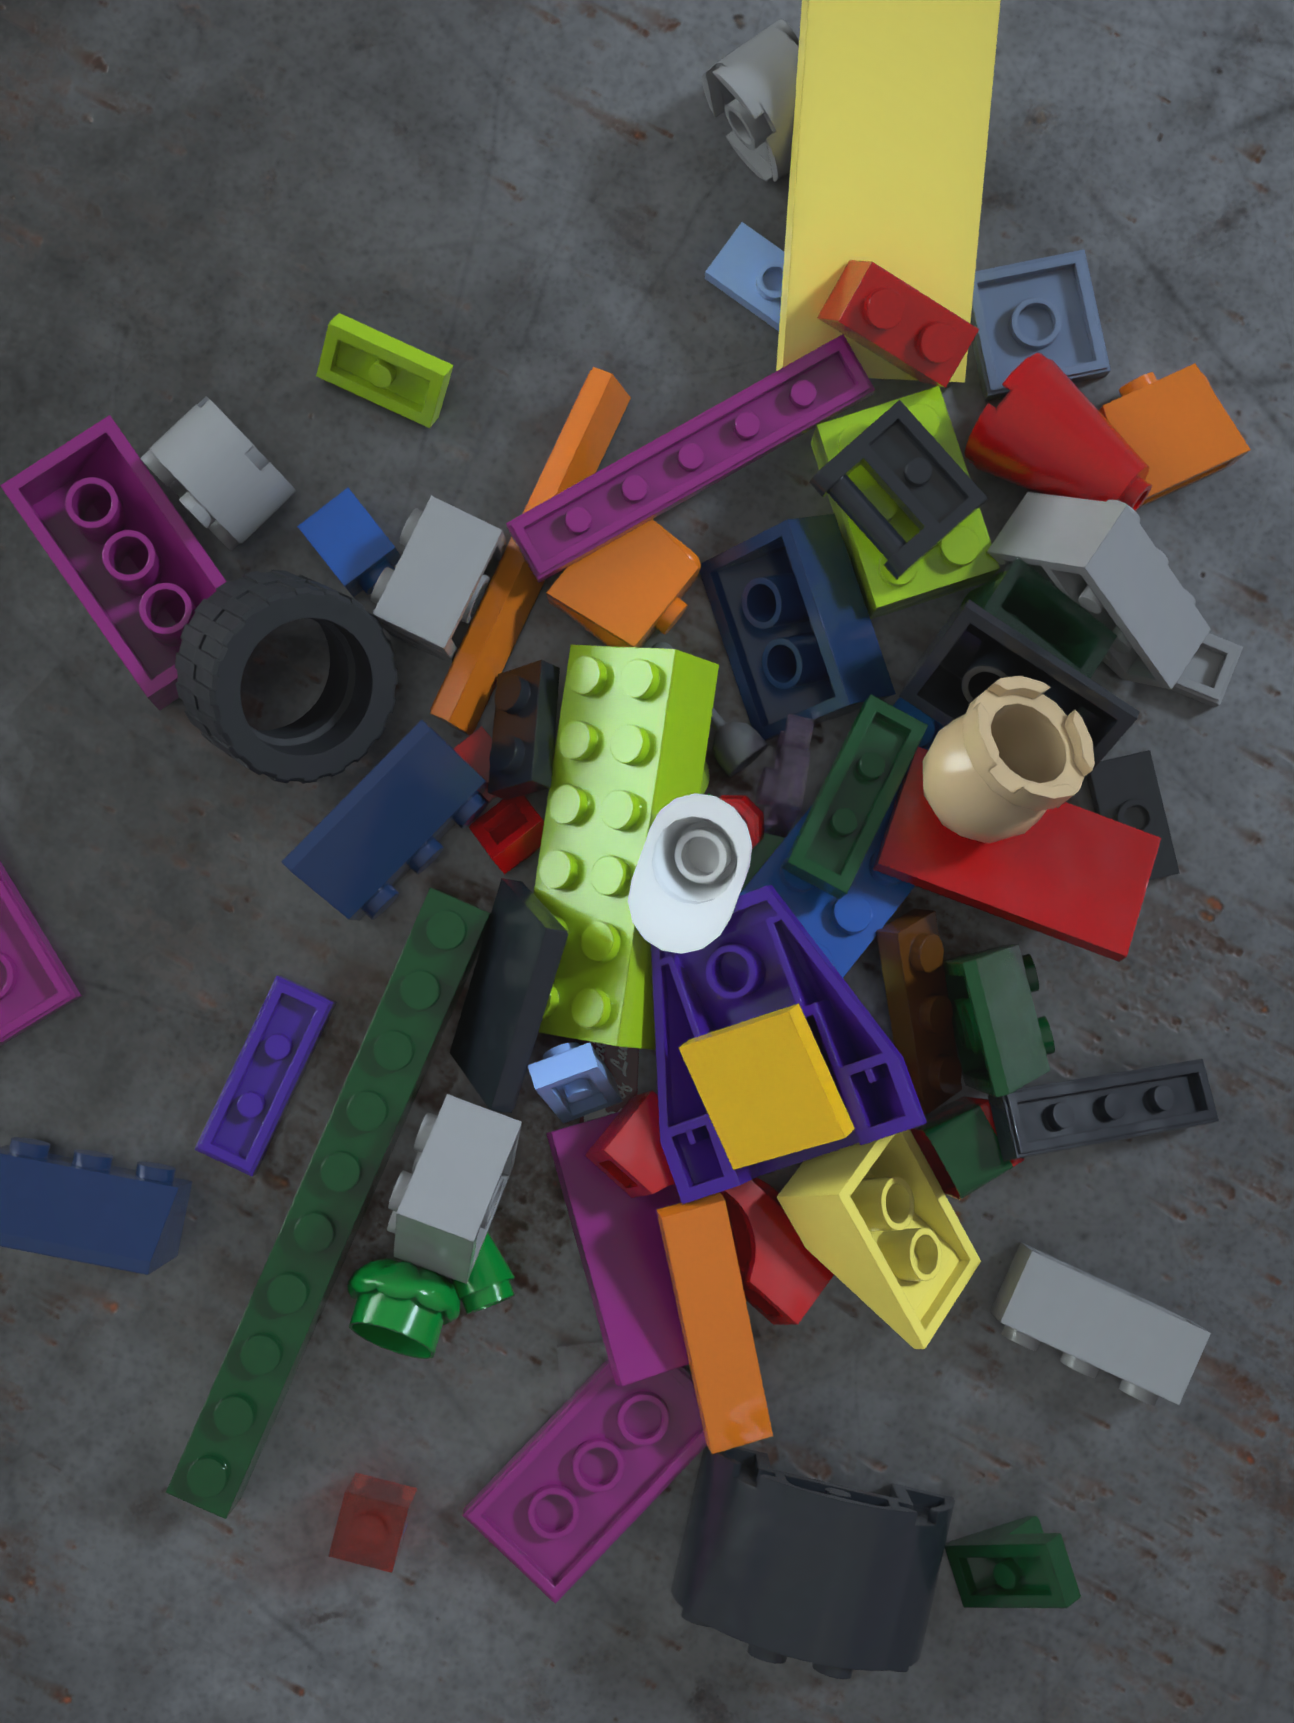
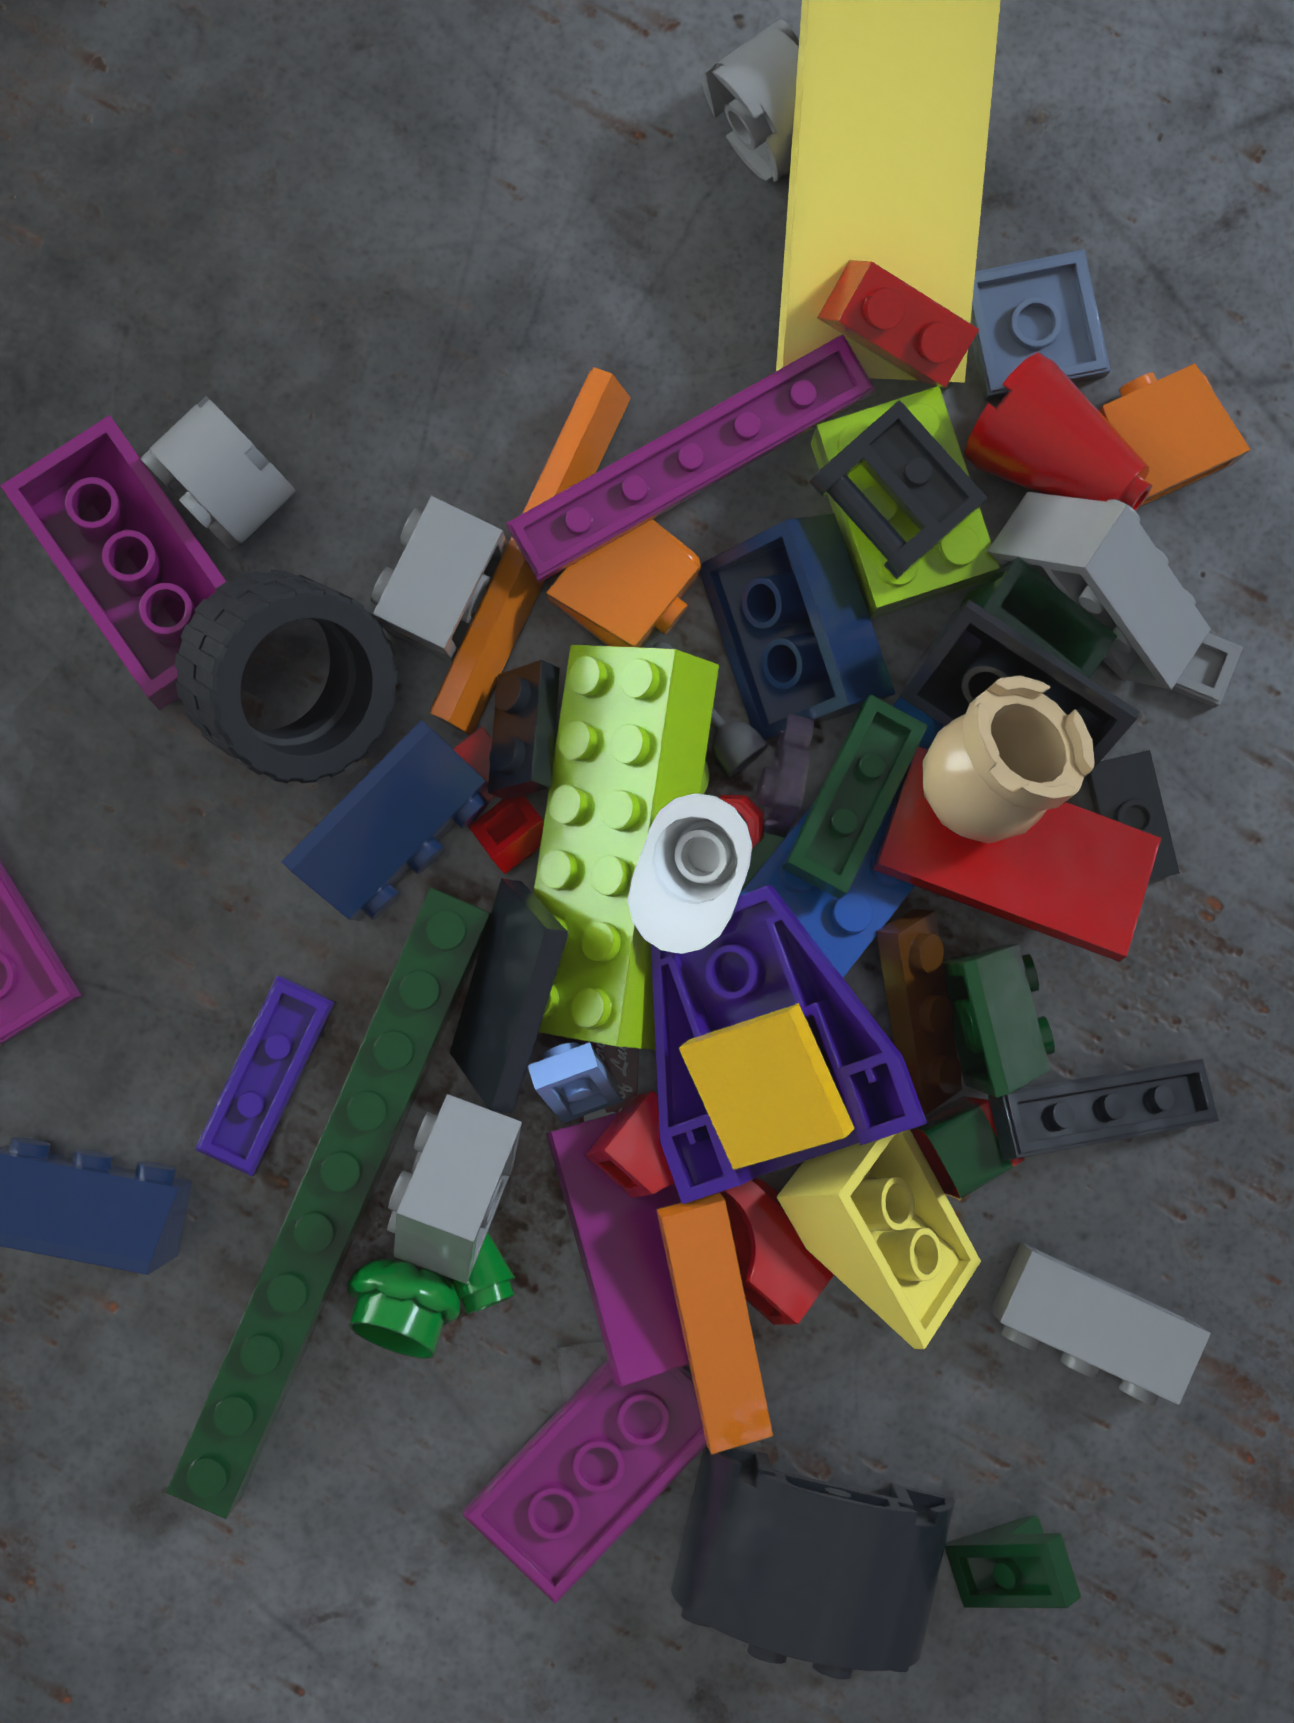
blue brick [297,488,401,597] -> none
lime plate [316,313,454,428] -> none
clear red brick [328,1473,417,1573] -> none
light blue plate [705,222,784,331] -> none

